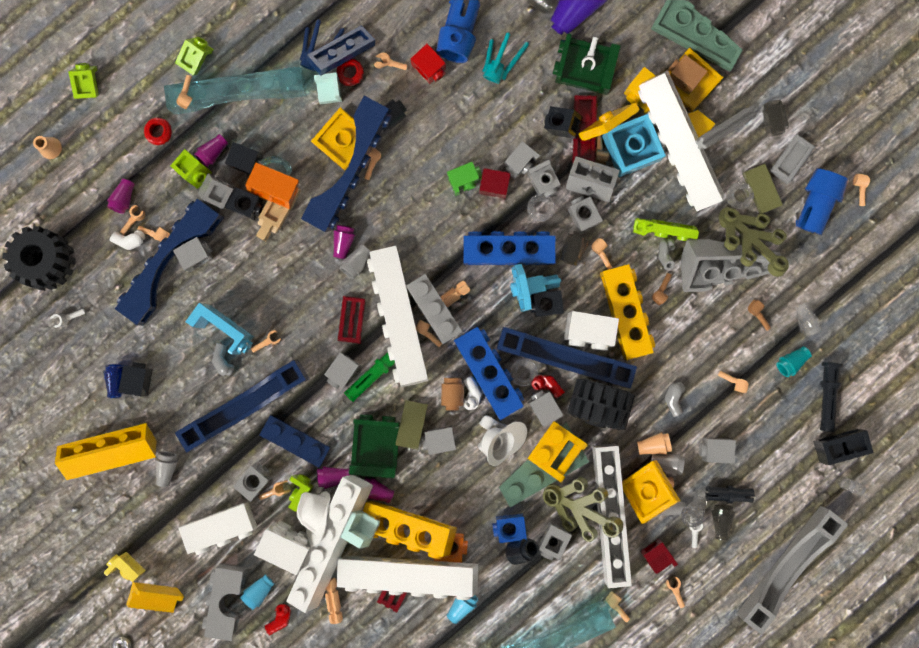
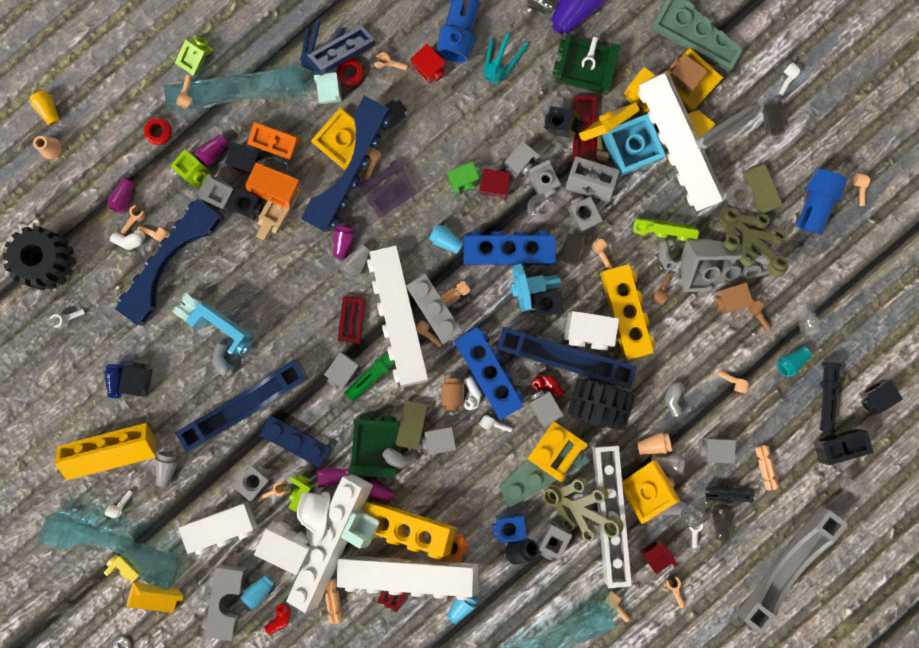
lime bracket [68,63,99,99] -> none
light grey brick [173,237,213,272] -> none
light nougat hand [251,330,281,353] -> none
white piece [478,421,527,466] -> none
light grey tile [769,134,815,184] -> none
none -> yellow cone [29,90,60,126]
none -> clear light blue arch [37,511,182,590]
none -> white hand [105,490,133,518]
none -> light aqua wheel [172,292,202,321]
none -> orange hinge [247,122,302,159]
none -> clear purple plate [358,160,417,218]
none -> light grey arm [383,448,416,469]
none -> medium azure cone [428,224,463,254]
none -> medium nougat brick [714,282,754,313]
none -> light nougat axle [755,445,779,490]
none -> white hand [778,63,800,96]
none -> black brick [859,379,903,414]

